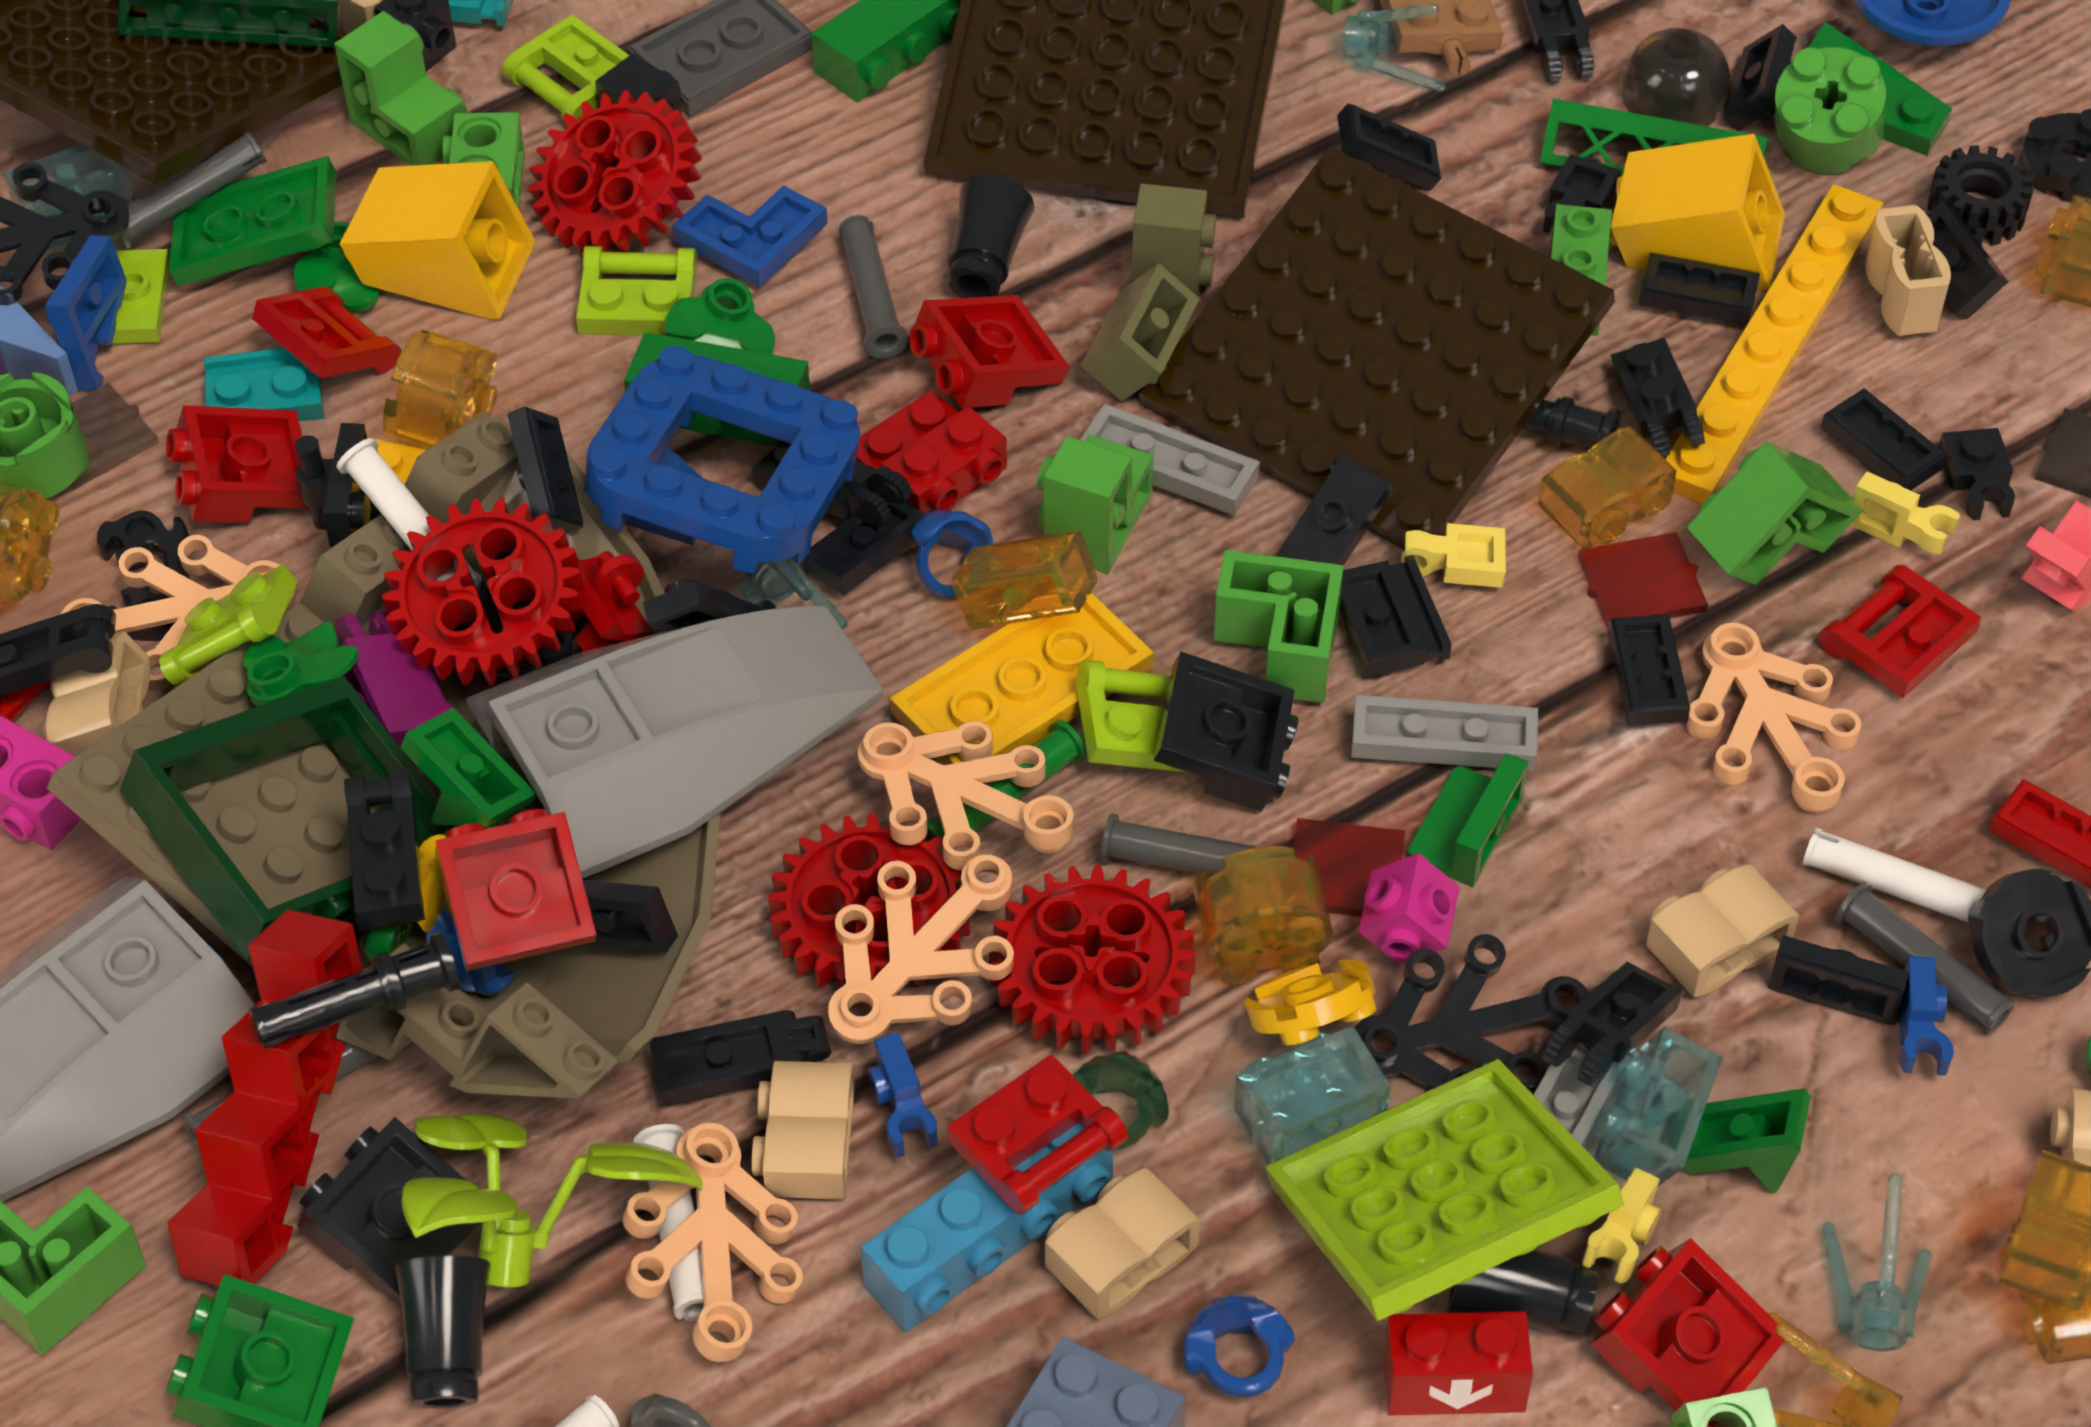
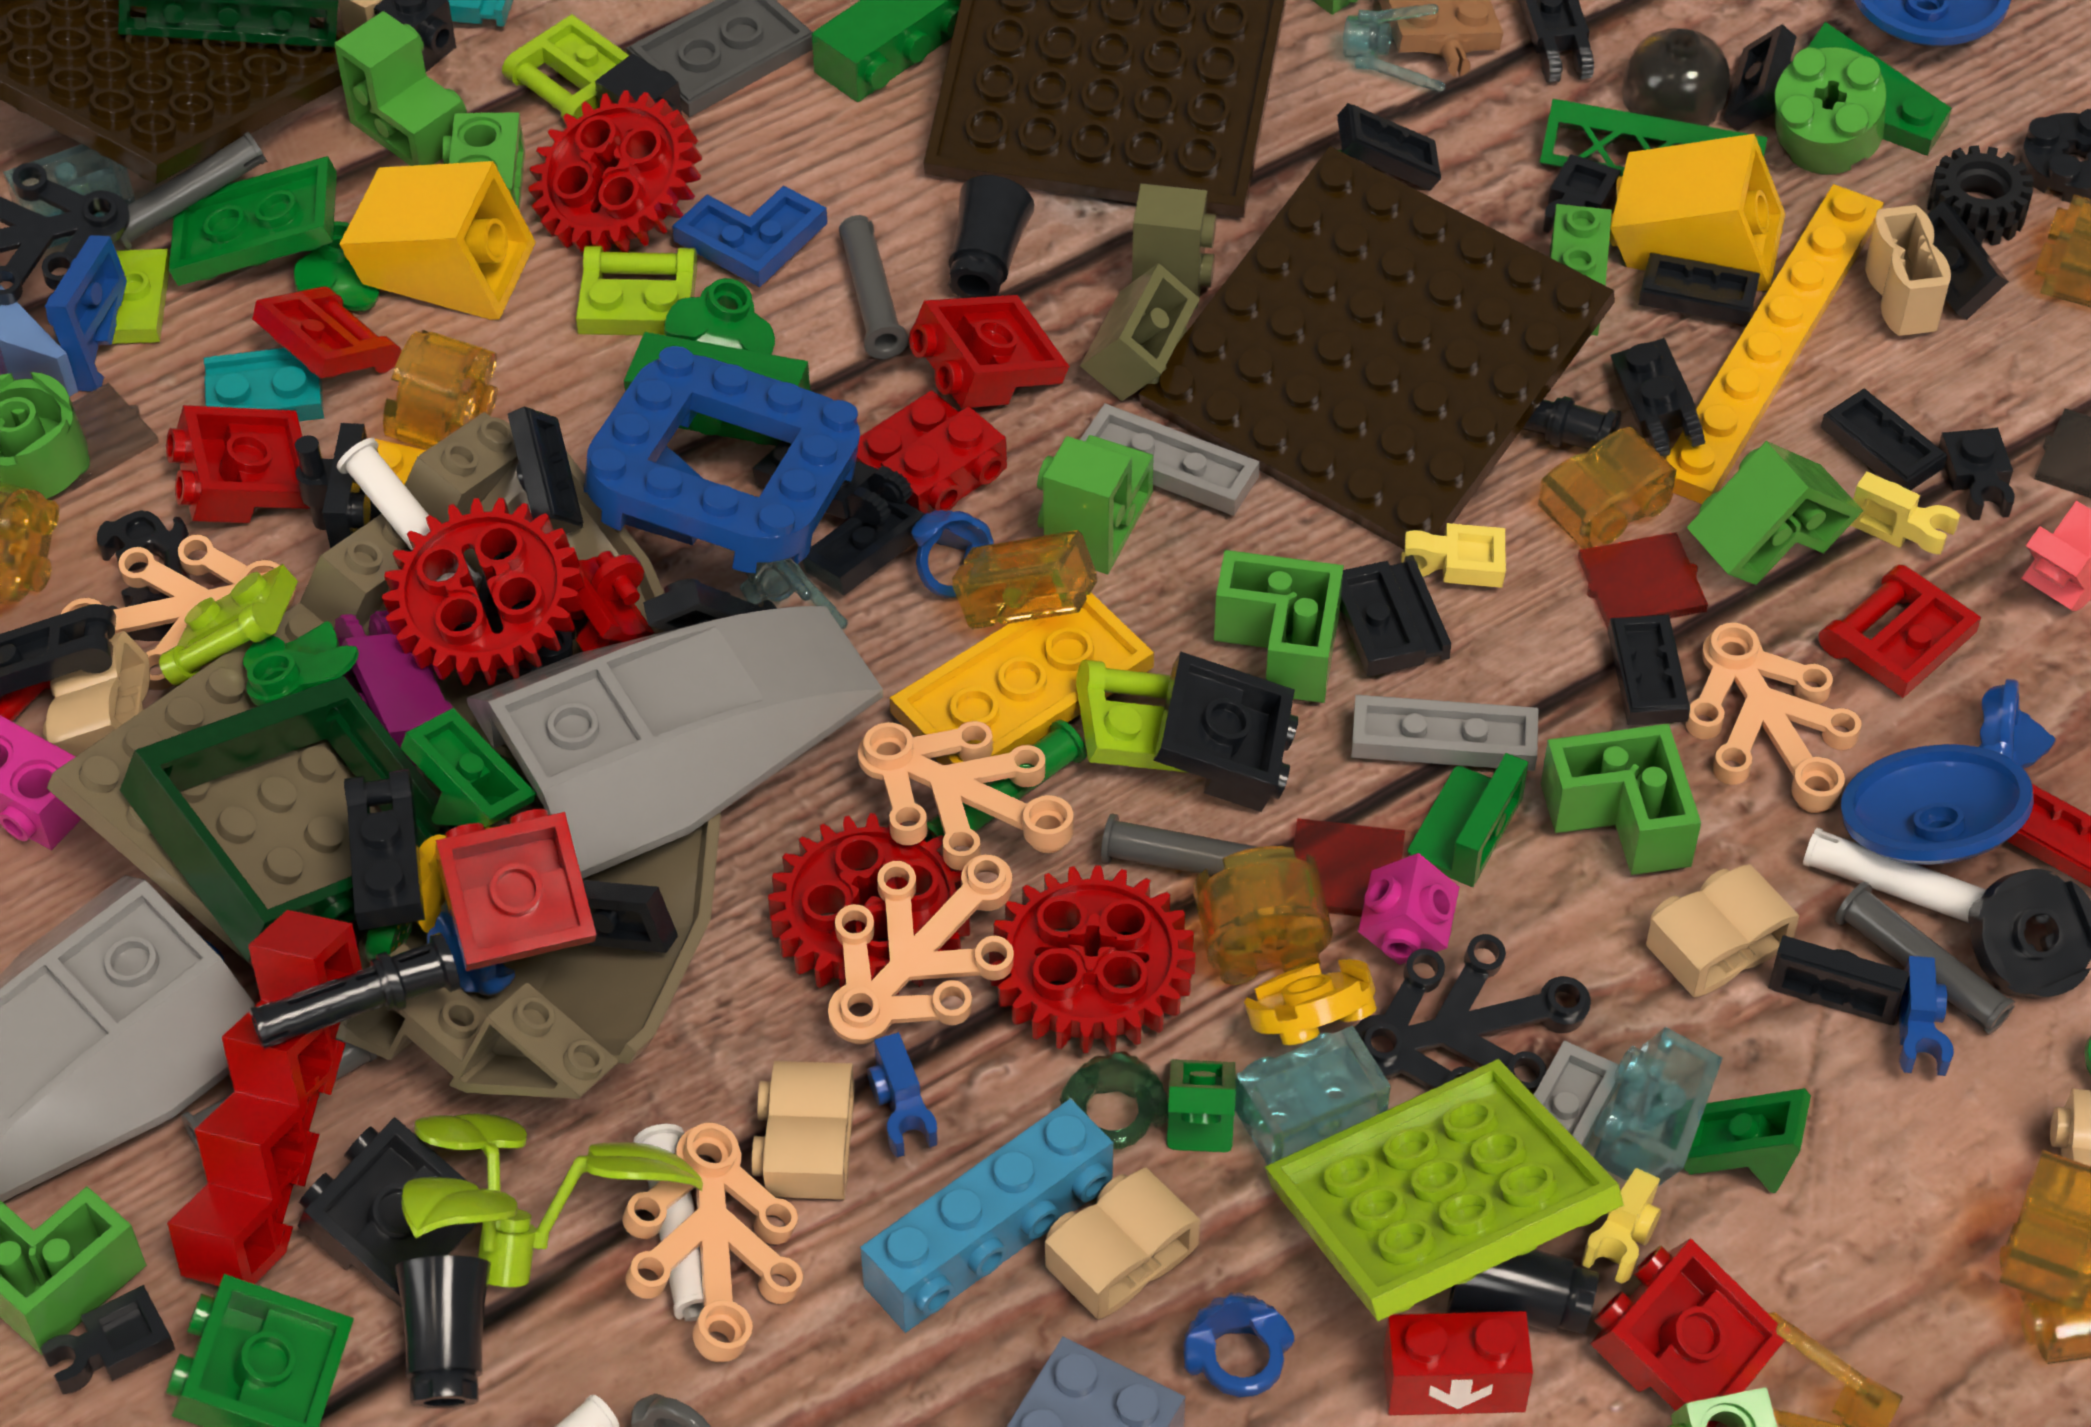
black hinge [650,1010,831,1106] -> none
red plate [947,1054,1129,1215] -> none
black plate [1278,456,1394,565] -> none
black hinge [1542,962,1683,1087] -> none
clear light blue plant [1822,1173,1932,1352] -> none
none -> black plate [40,1285,175,1394]
none -> green slope [1167,1059,1236,1152]
none -> bright green brick [1541,724,1701,875]
none -> blue dish [1841,744,2034,865]
none -> blue piece [1979,679,2056,769]

